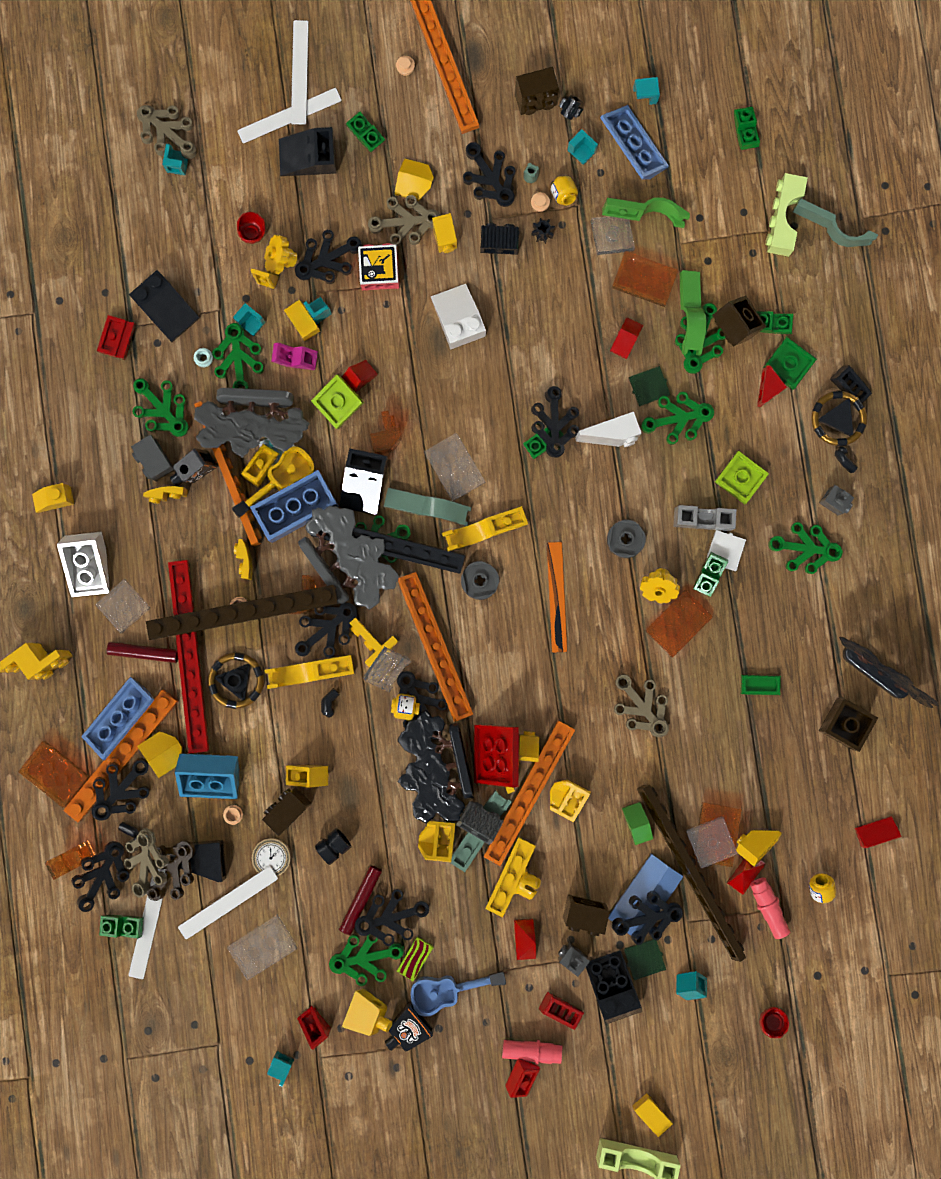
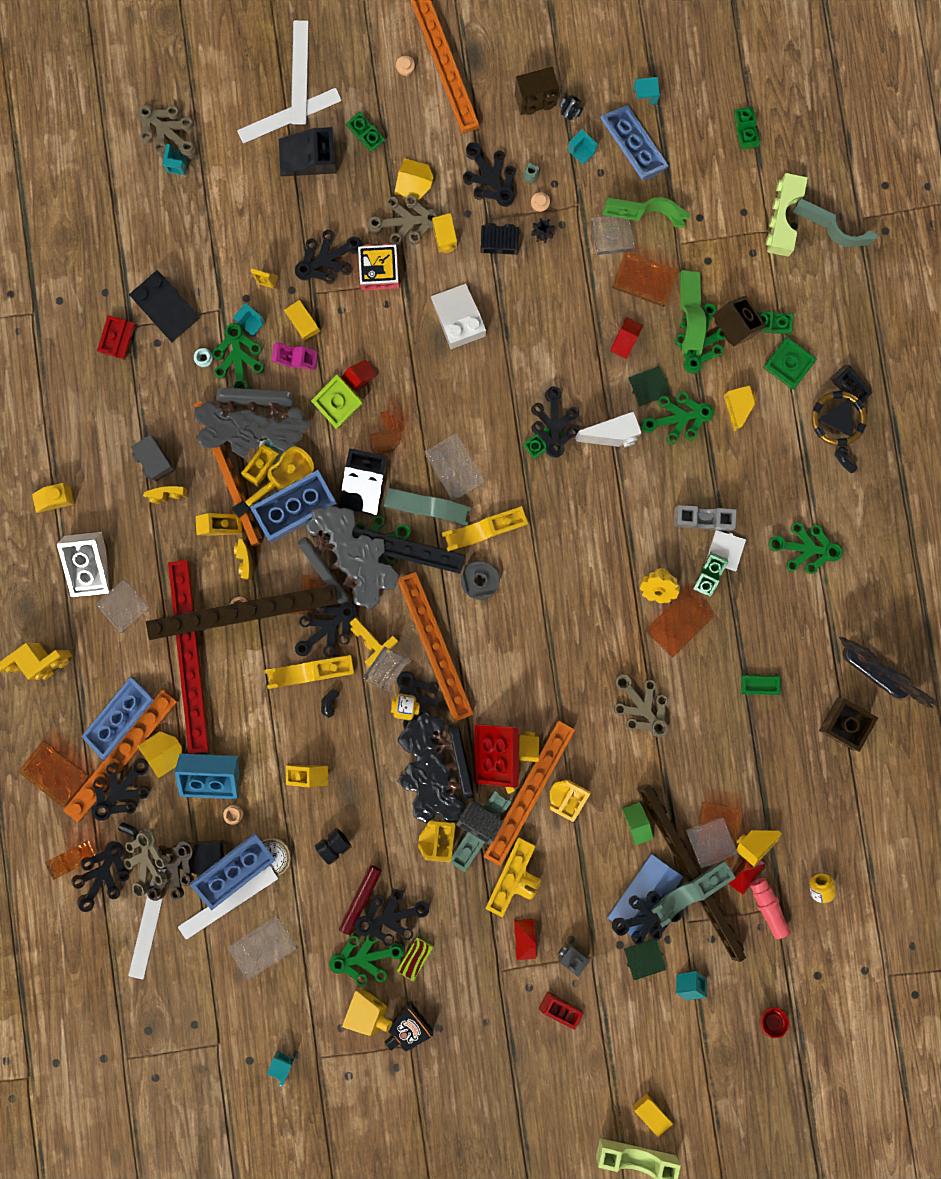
green slope [99,915,144,939] -> none
dark red piece [106,642,178,663] -> none
green plant [132,378,189,437] -> none
black torso [170,448,219,486] -> none
black piece [208,652,264,709] -> none
red hair [237,211,265,244] -> none
dark brown brick [262,787,312,836] -> none
yellow plant [264,235,297,275] -> none
red slope [297,1006,331,1050] -> none
teal panel [303,297,332,324] -> none
medium blue piece [411,971,506,1016] -> none
coral piece [502,1040,562,1065] -> none
red slope [505,1059,540,1098] -> none
orange sticker [547,542,567,653] -> none
yellow head [551,176,578,206] -> none
dark brown brick [563,895,610,936] -> none
black slope [586,950,642,1025] -> none
dark grey plate [607,520,646,558] -> none
lime plate [715,451,769,505] -> none
red slope [757,365,787,407] -> none
dark grey brick [819,485,854,516] -> none
red slope [855,816,901,848] -> none
none -> medium blue slope [189,833,275,911]
none -> yellow slope [196,513,242,536]
none -> sand green piece [651,860,736,927]
none -> yellow slope [724,385,756,431]

